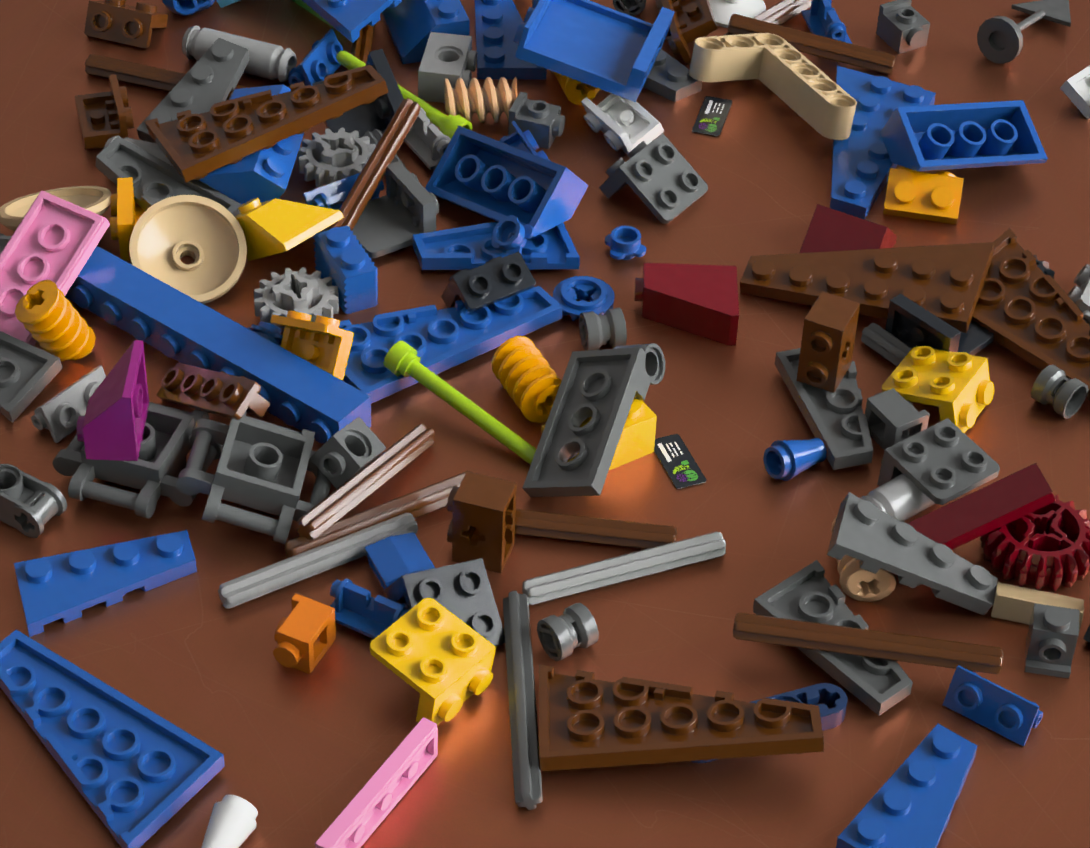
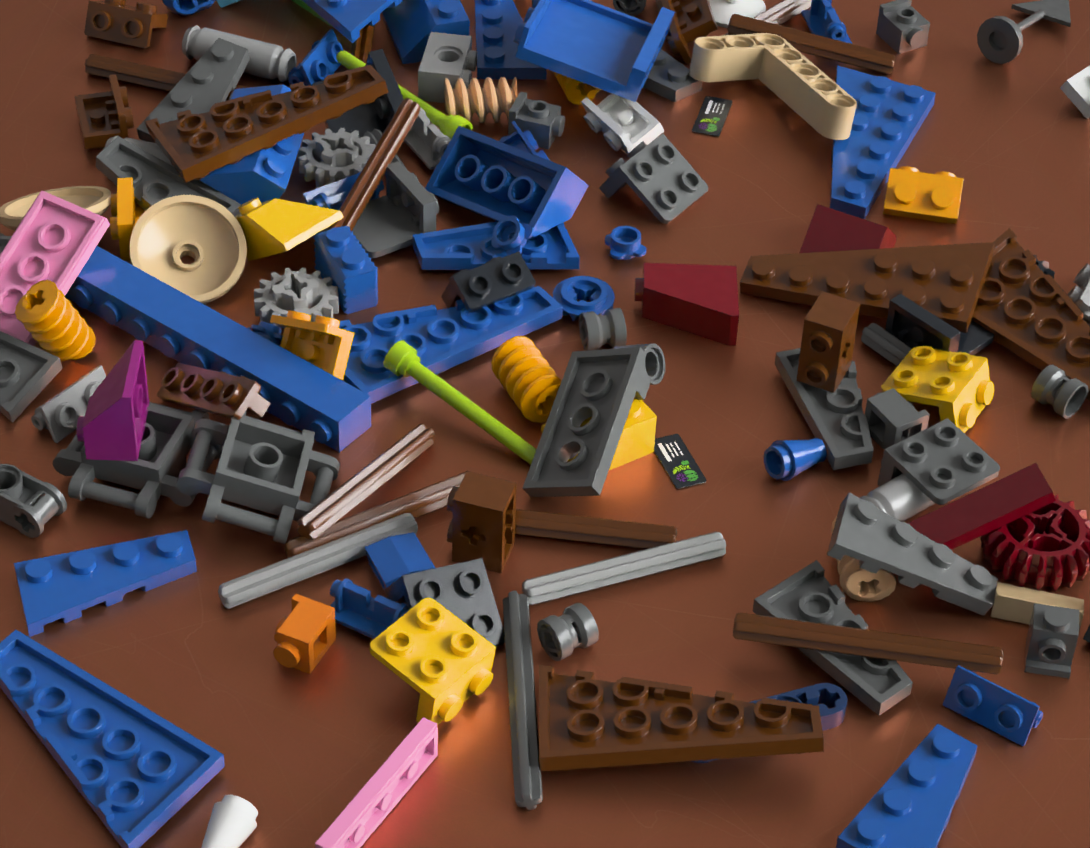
dark grey brick [310,417,386,489] -> none
blue slope [880,100,1048,171] -> none

